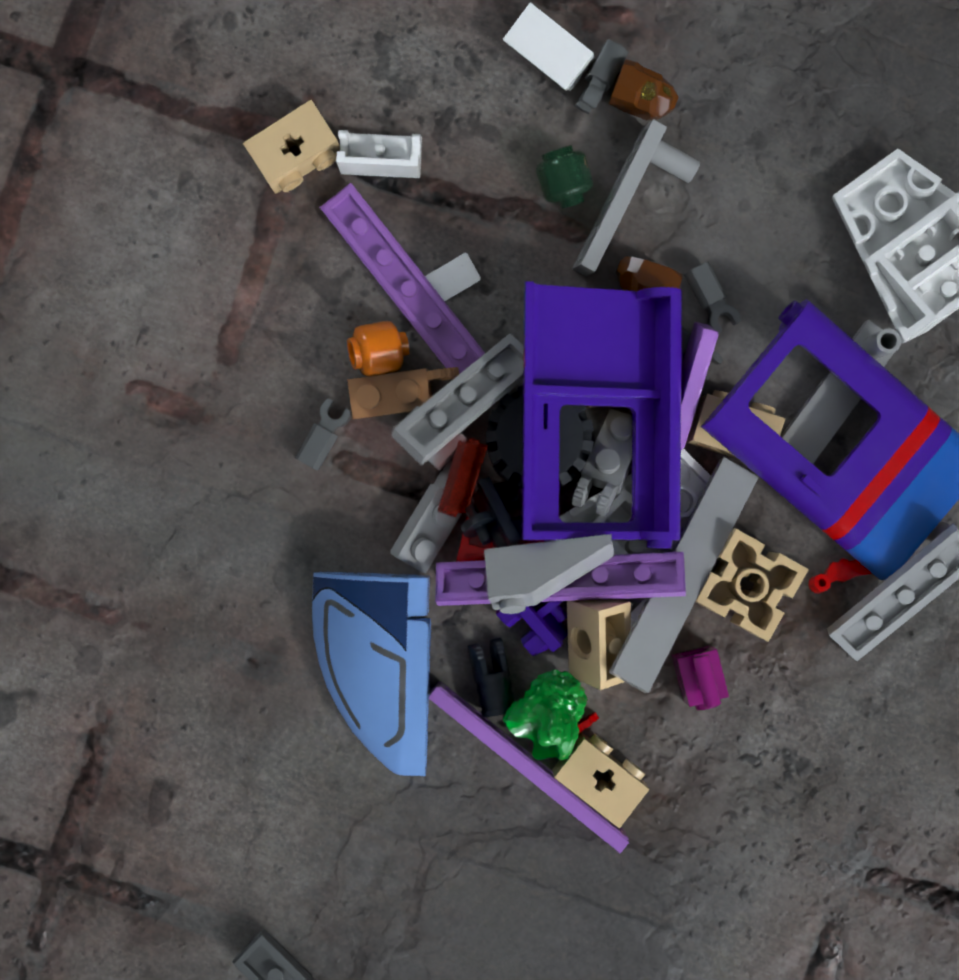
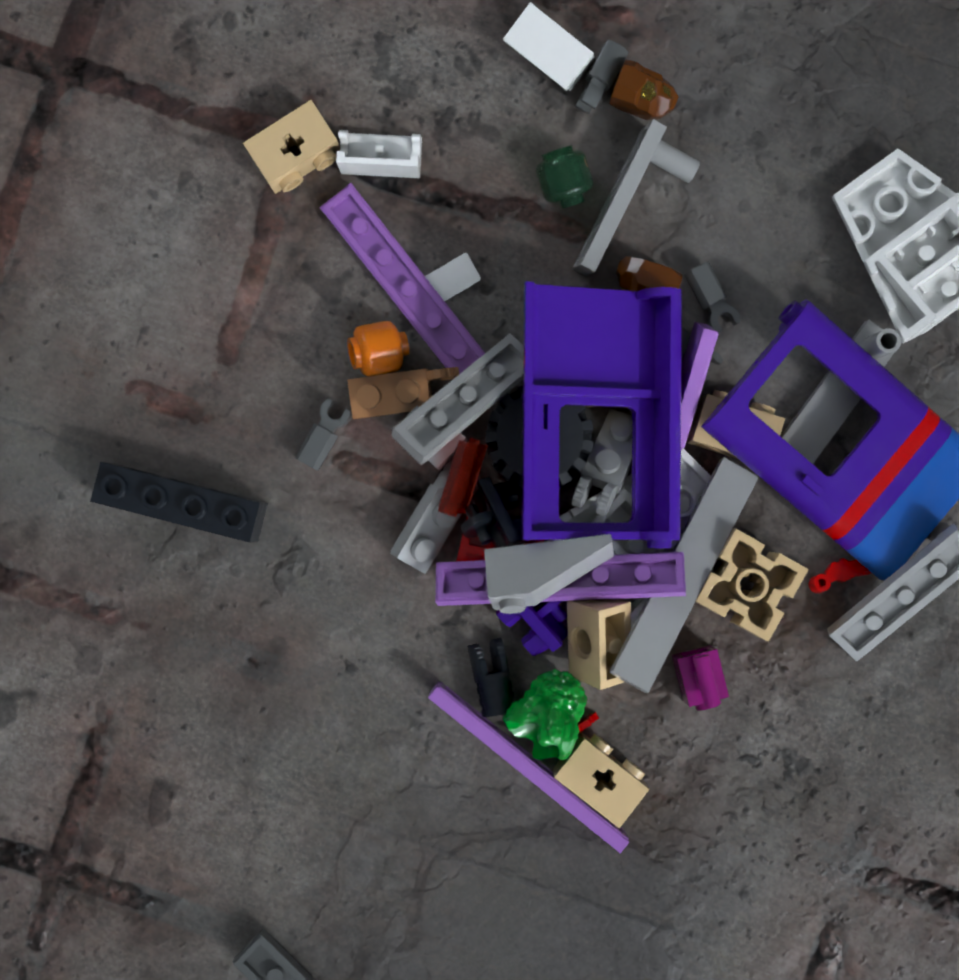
medium blue panel [312,572,431,776] -> none
none -> black brick [90,462,268,543]

